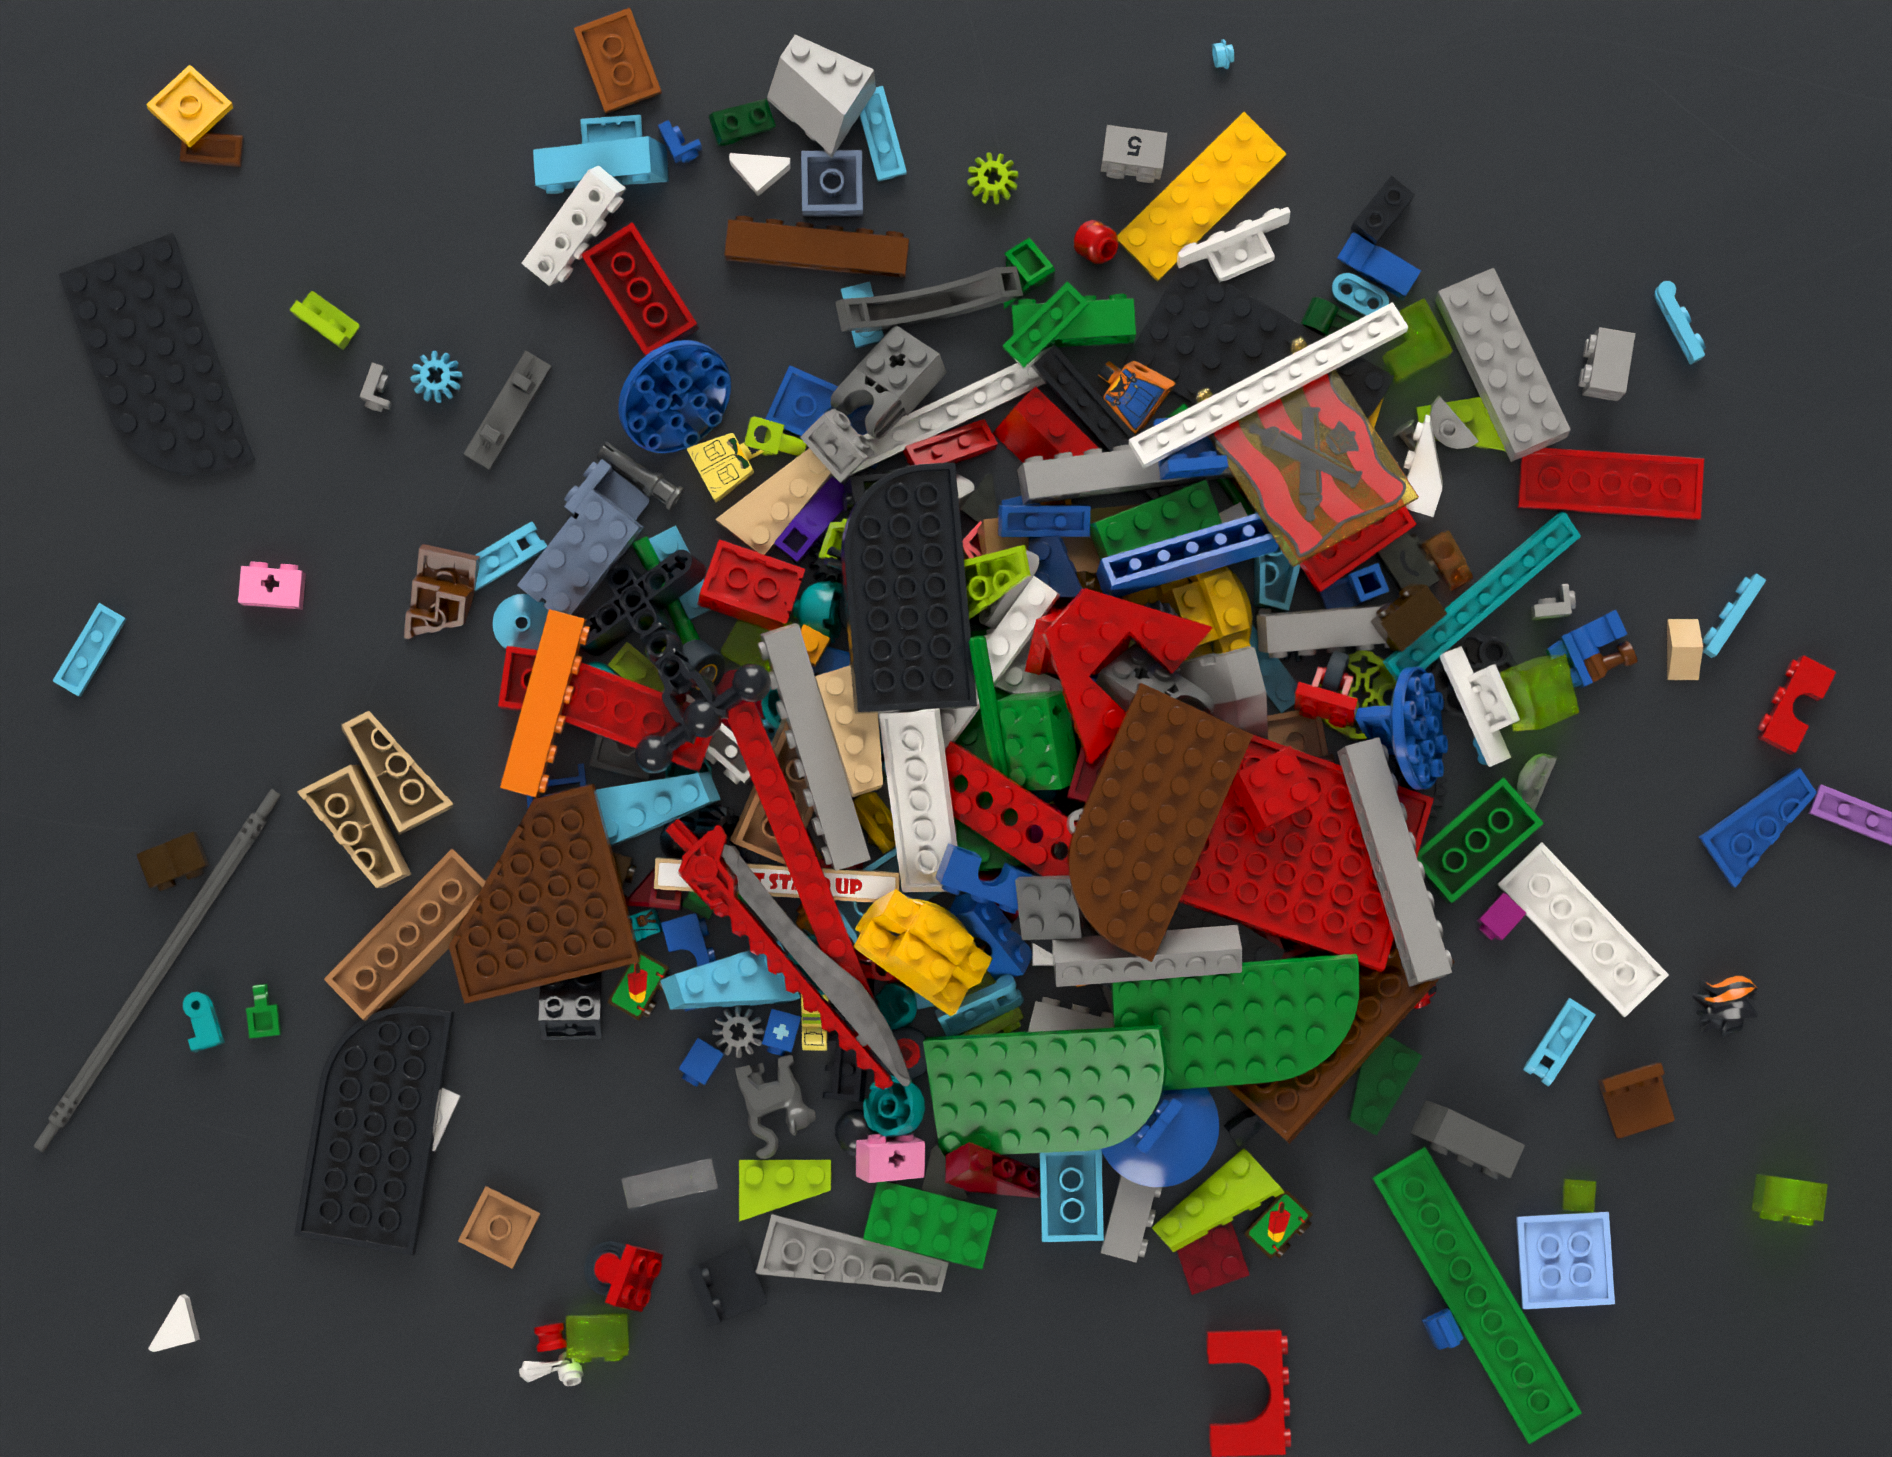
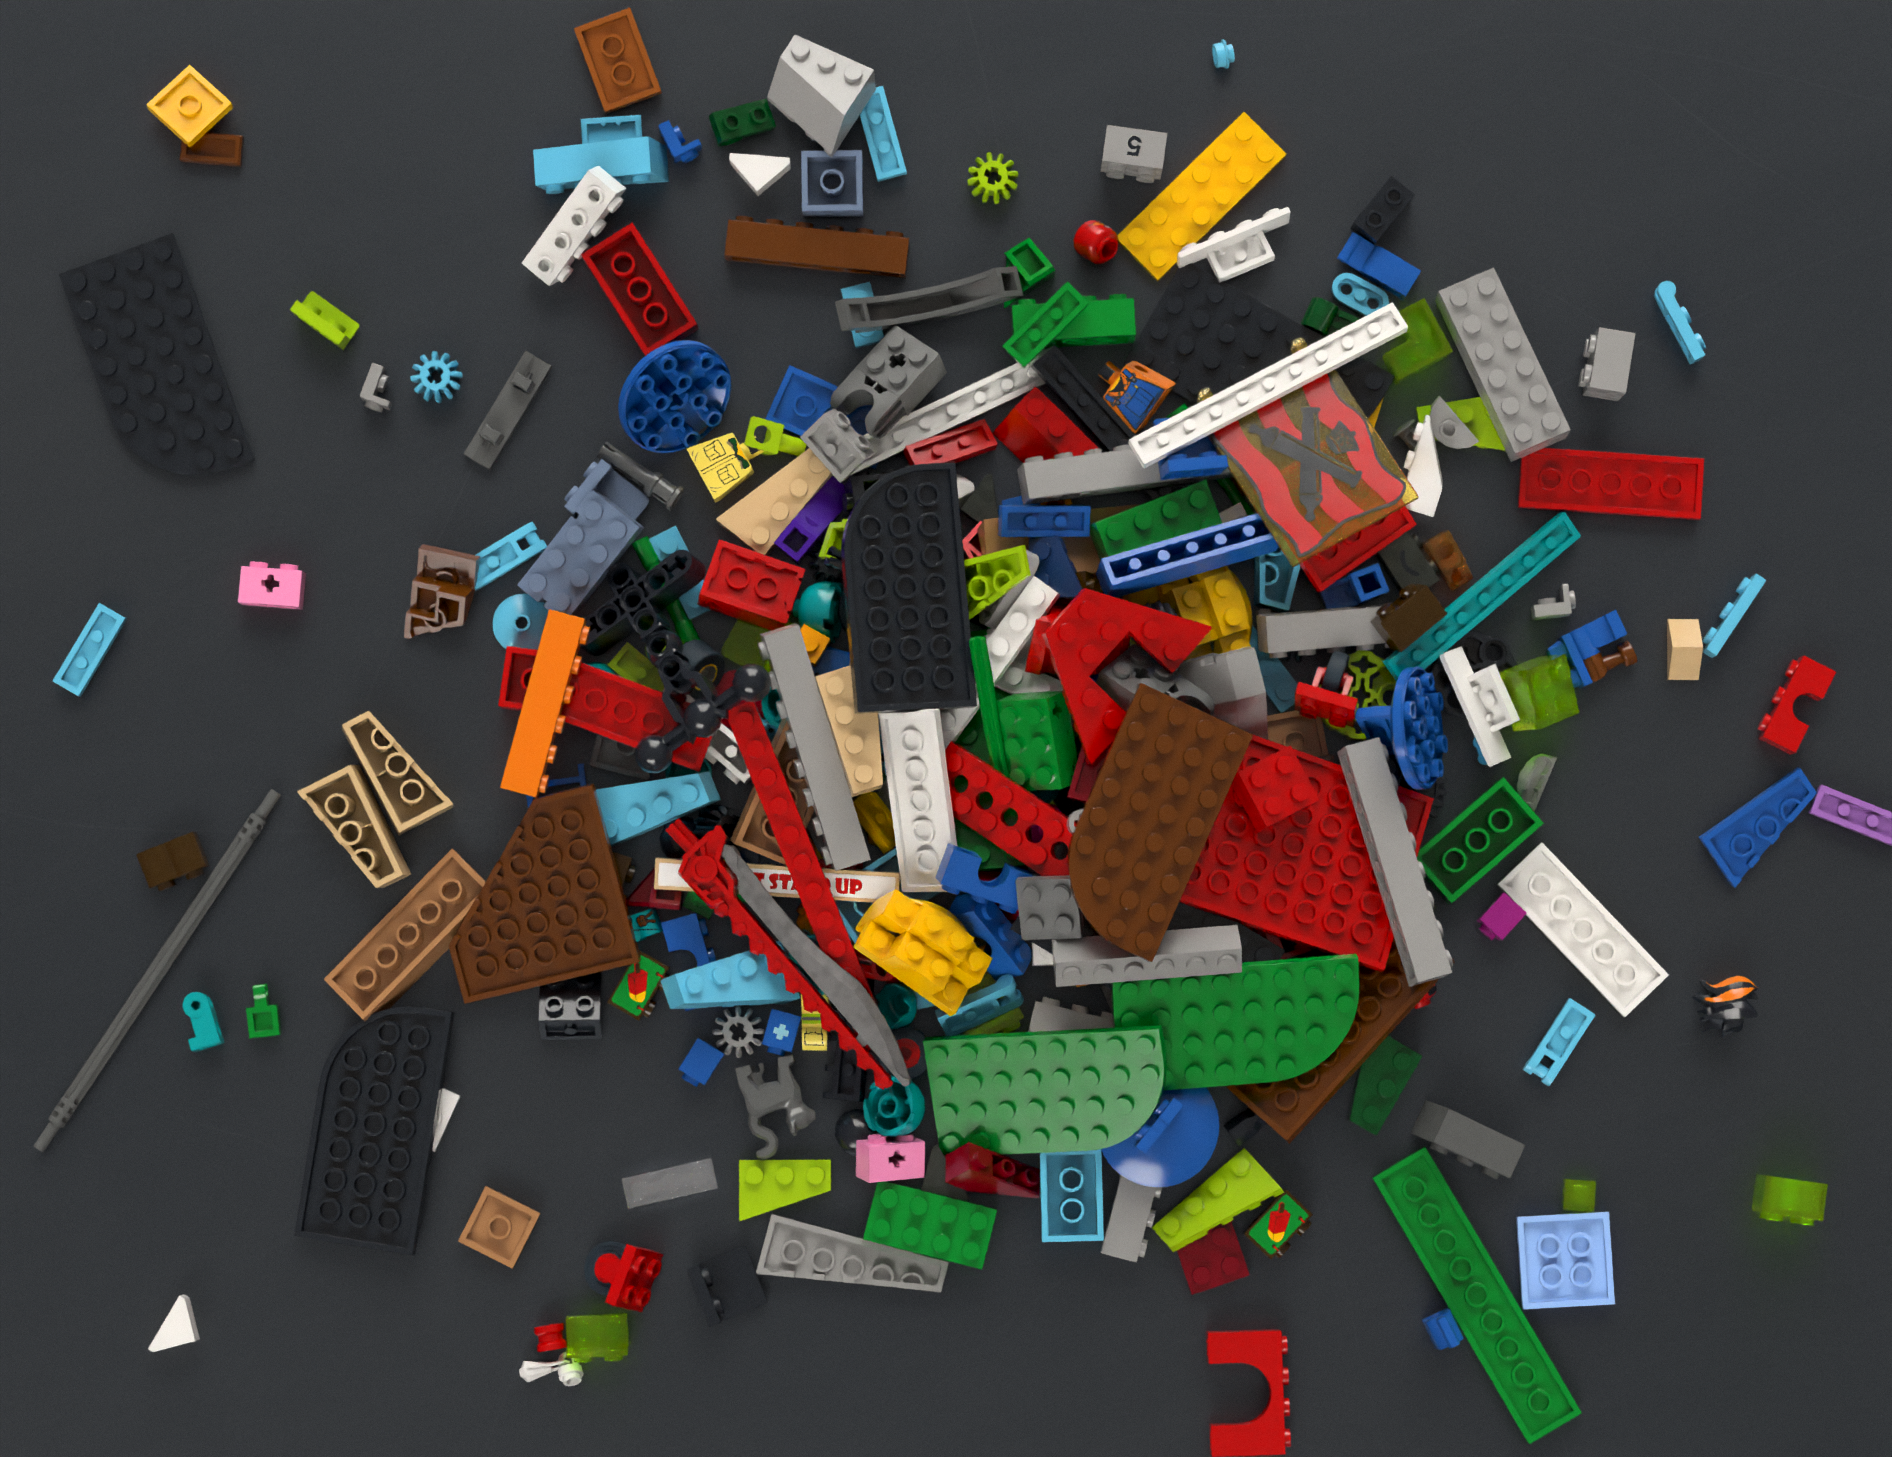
reddish brown bracket [1598,1062,1675,1138] -> none

